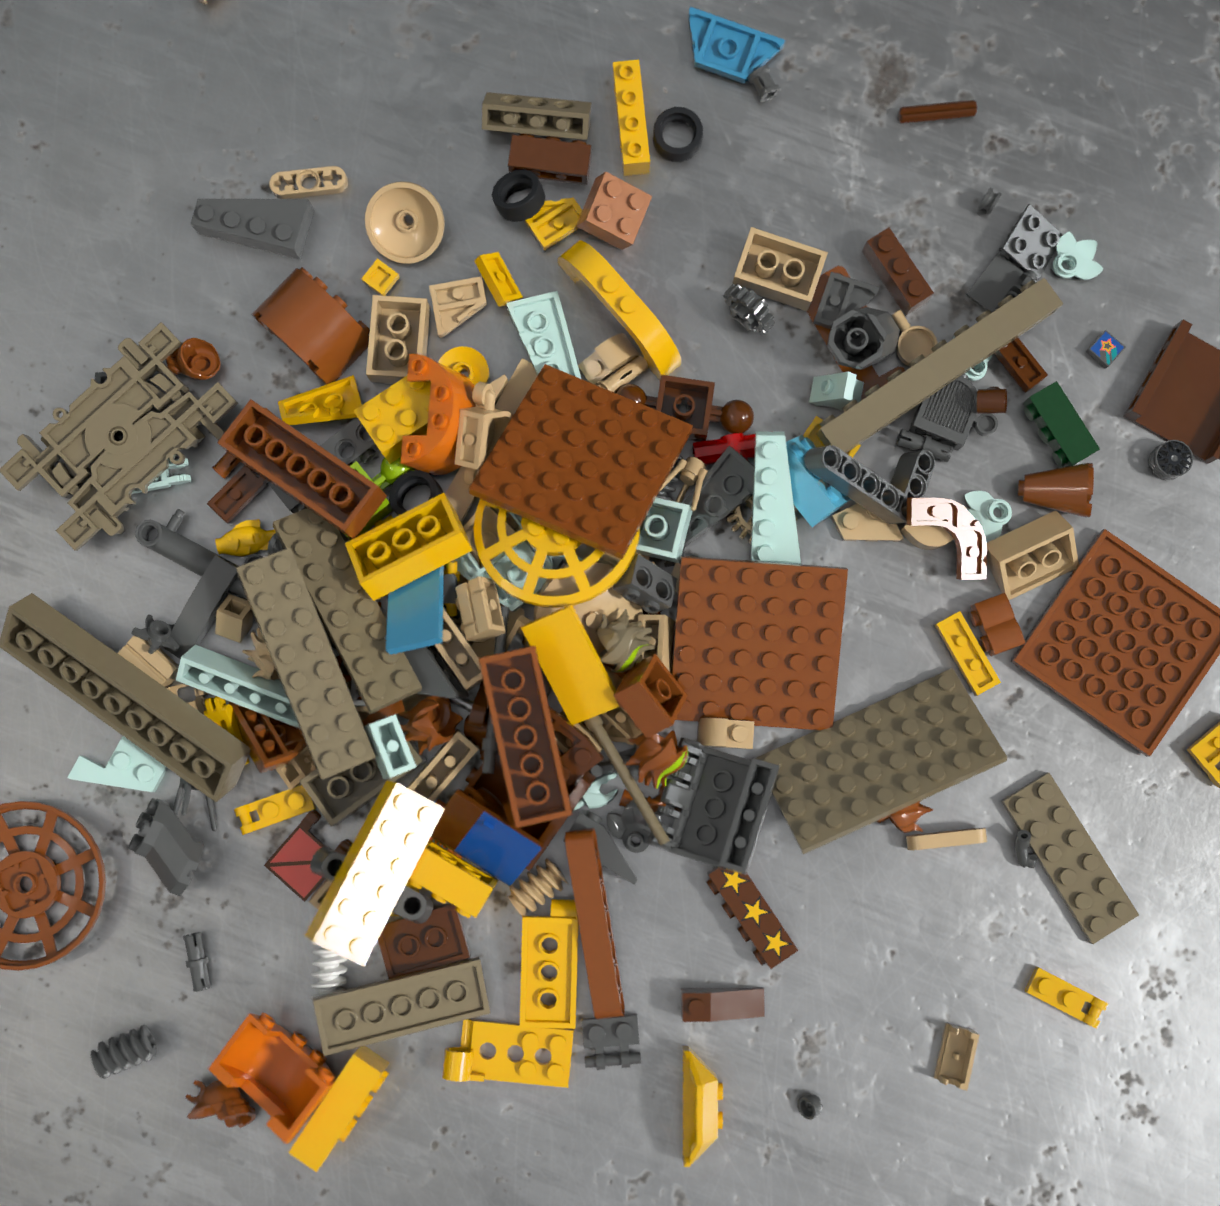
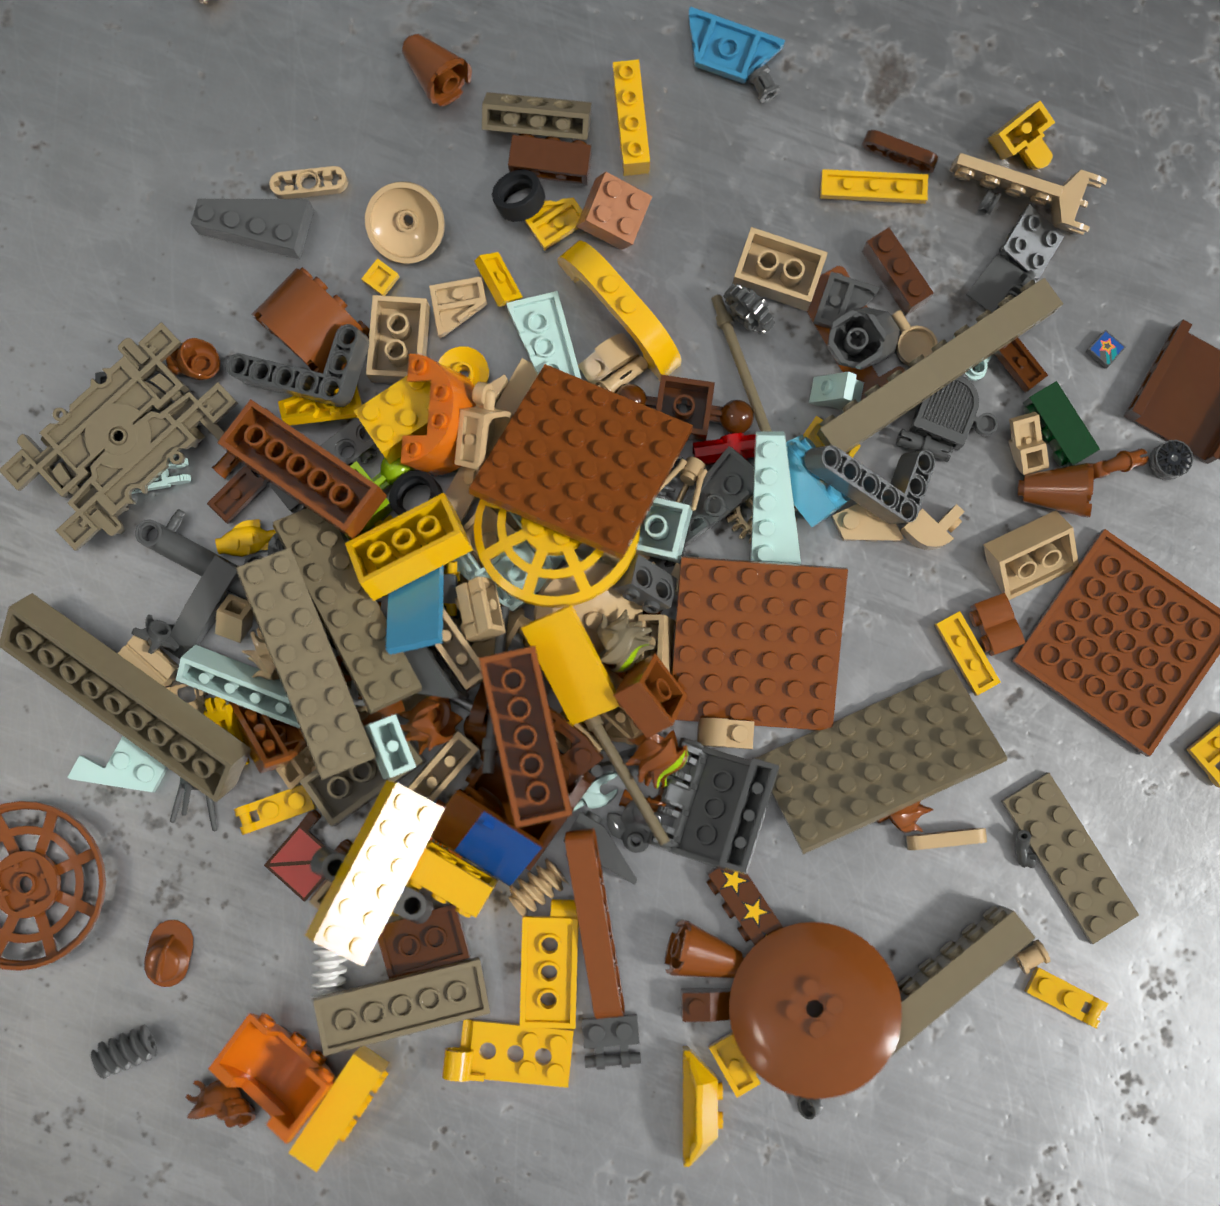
dark grey brick [128,798,204,896] -> none
dark grey pin [183,932,211,992] -> none
black tyre [653,107,703,162] -> none
reddish brown axle [898,100,977,123] -> none
plate [907,497,987,580] -> none
tan hinge [933,1023,979,1091] -> none
light aqua plate [964,491,1012,543] -> none
reddish brown axle [977,386,1007,414] -> none
light aqua plate [1052,232,1103,280] -> none
none -> dark orange piece [144,920,193,987]
none -> dark grey beam [226,324,369,407]
none -> dark orange cone [402,34,472,106]
none -> dark orange cone [665,919,744,978]
none -> yellow plate [708,1032,761,1098]
none -> dark tan bar [711,294,772,431]
none -> dark orange dish [729,922,902,1099]
none -> yellow plate [820,169,928,204]
none -> reddish brown beam [862,130,939,173]
none -> dark tan brick [891,905,1036,1056]
none -> tan hinge [950,153,1107,235]
none -> yellow brick [987,100,1055,170]
none -> tan brick [1008,412,1049,475]
none -> tan bush [1014,939,1051,975]
none -> dark orange piece [1093,448,1149,480]

